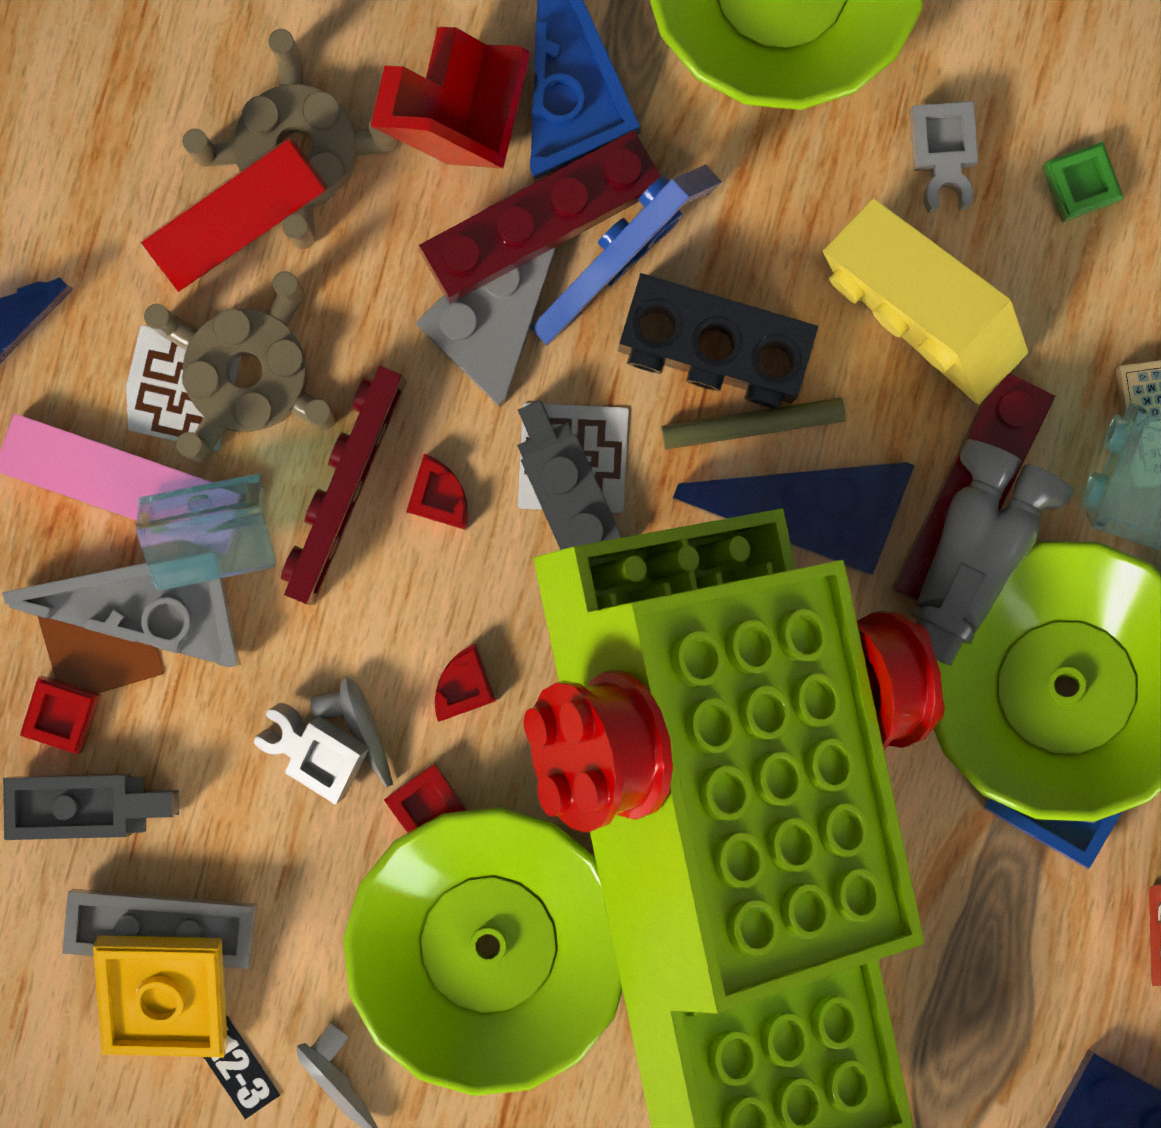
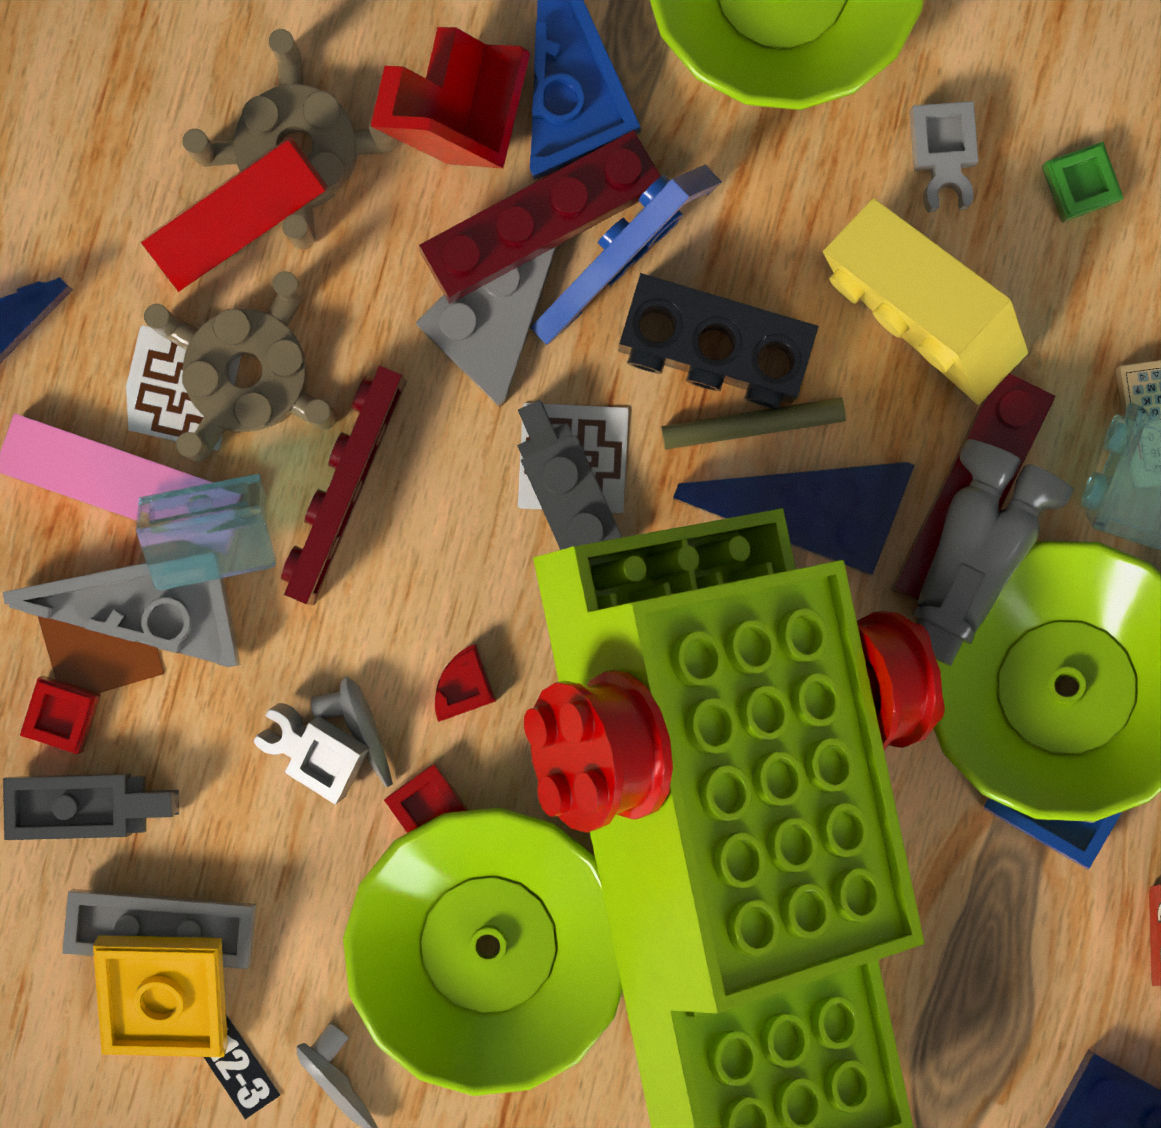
red tile [406,454,468,530] -> none

